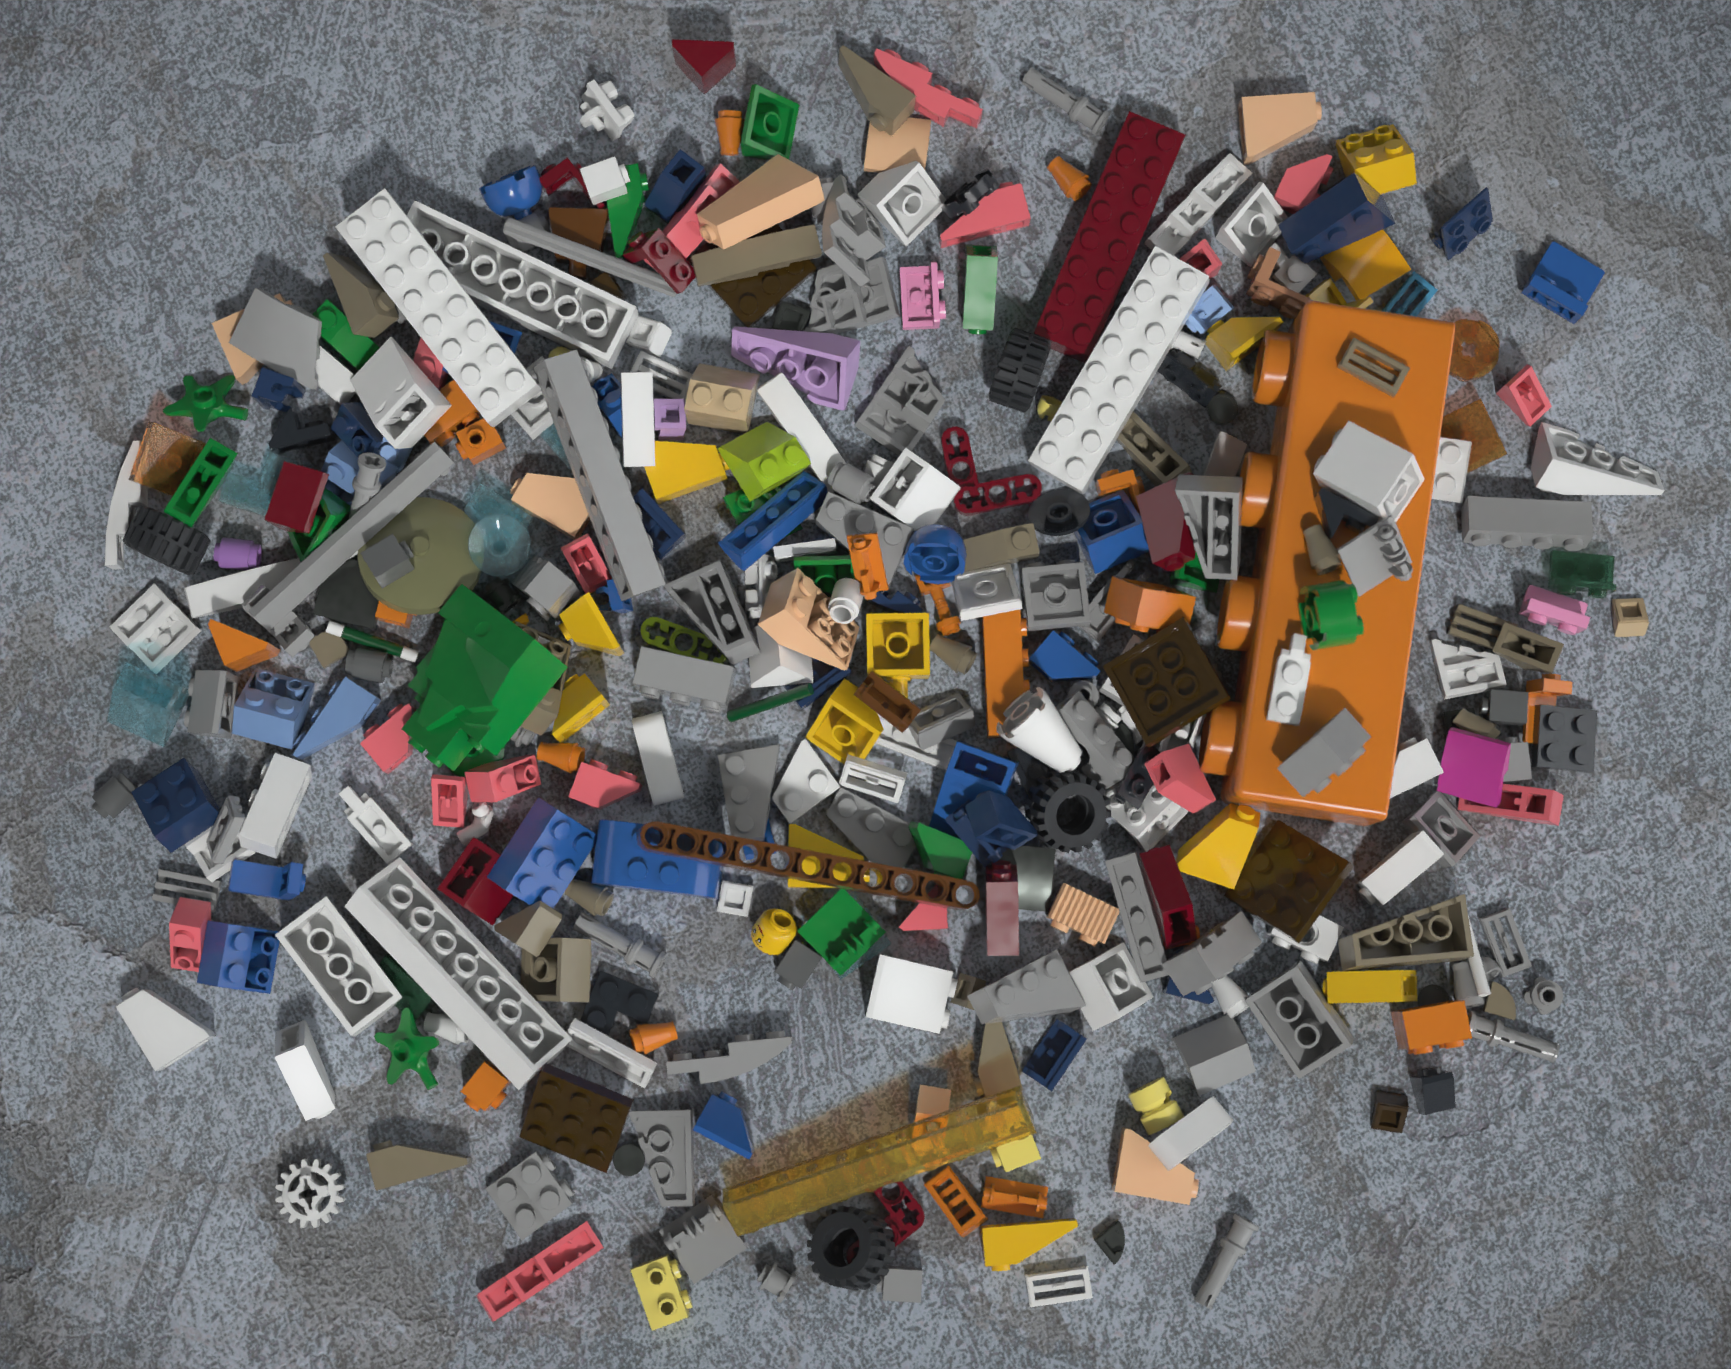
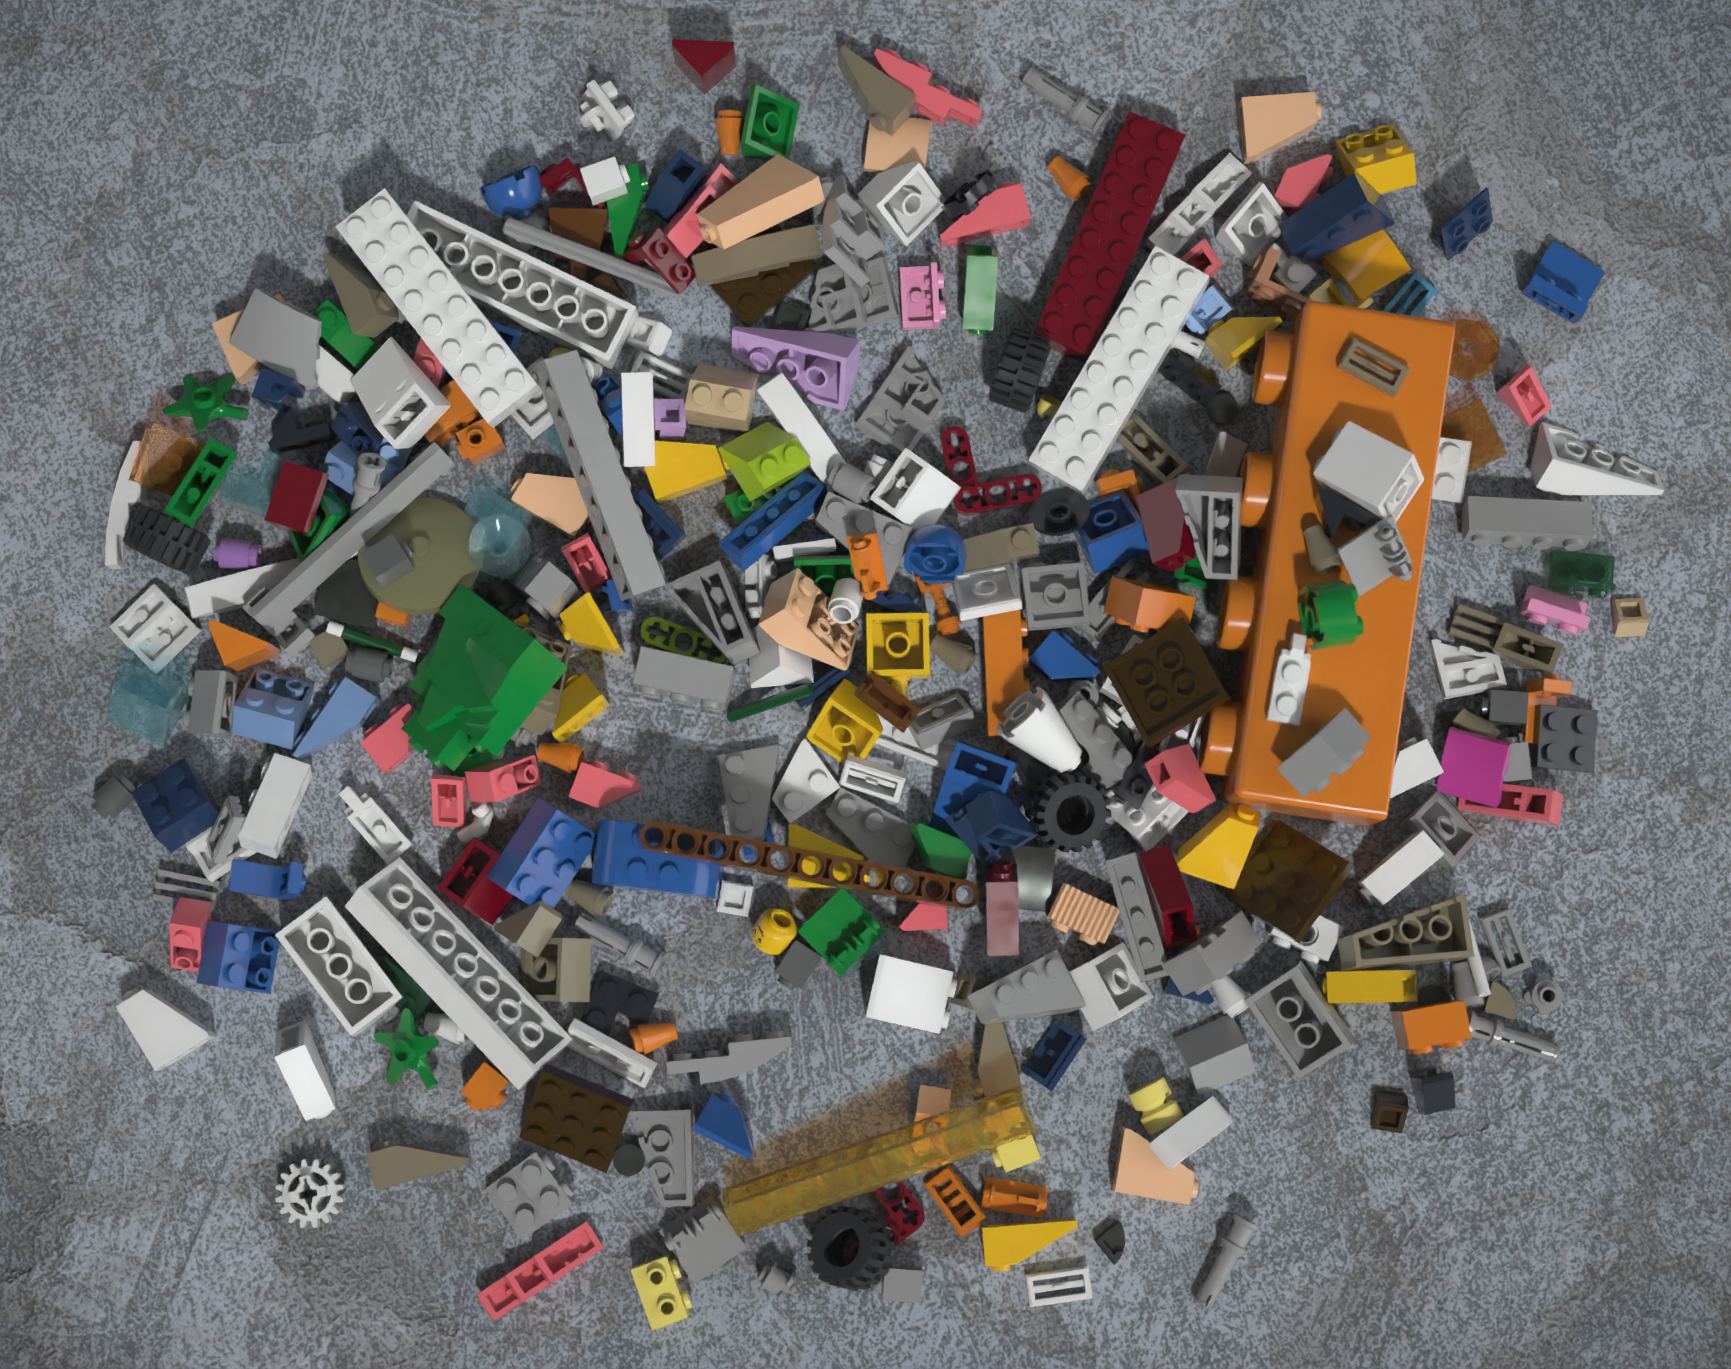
white beam [631,711,684,806] -> none

